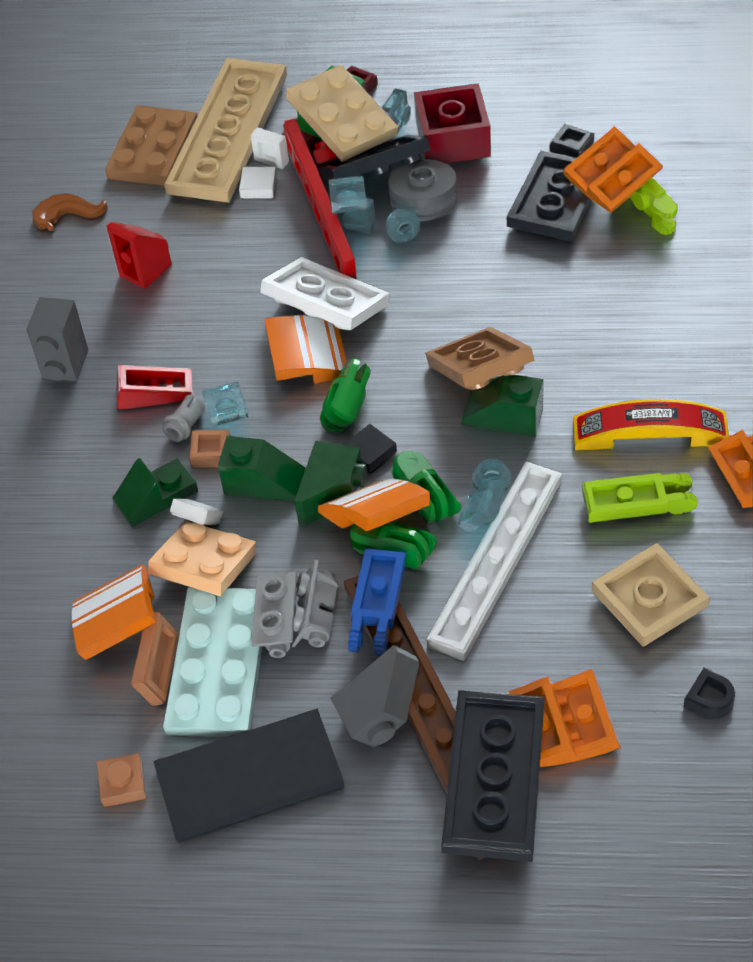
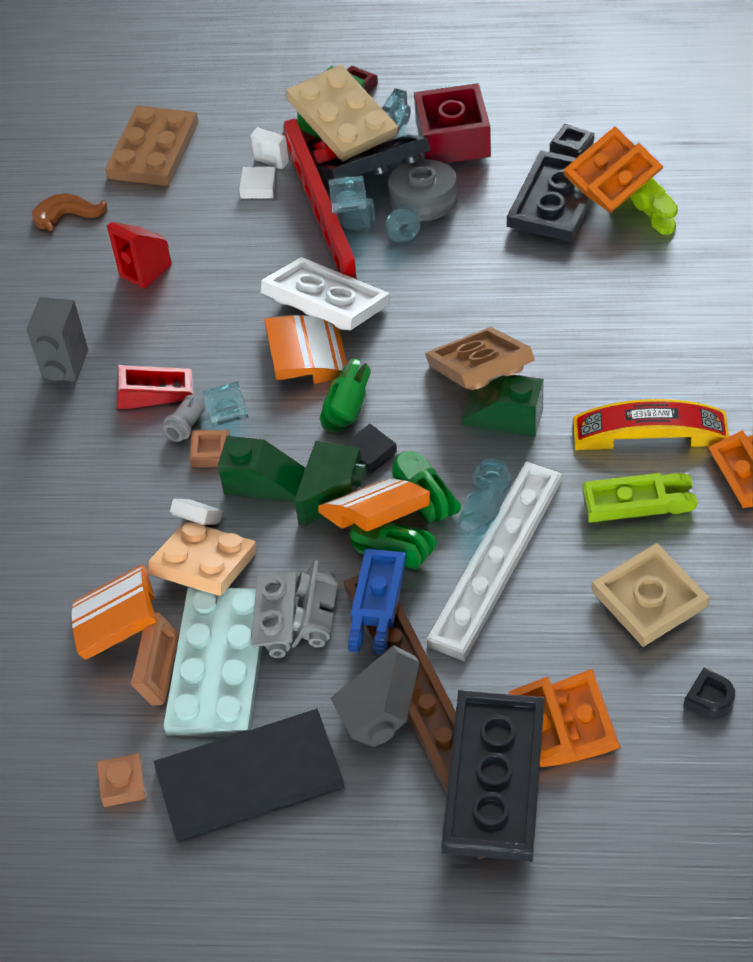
dark green slope [112,458,198,527] -> none
tan plate [164,58,287,203] -> none

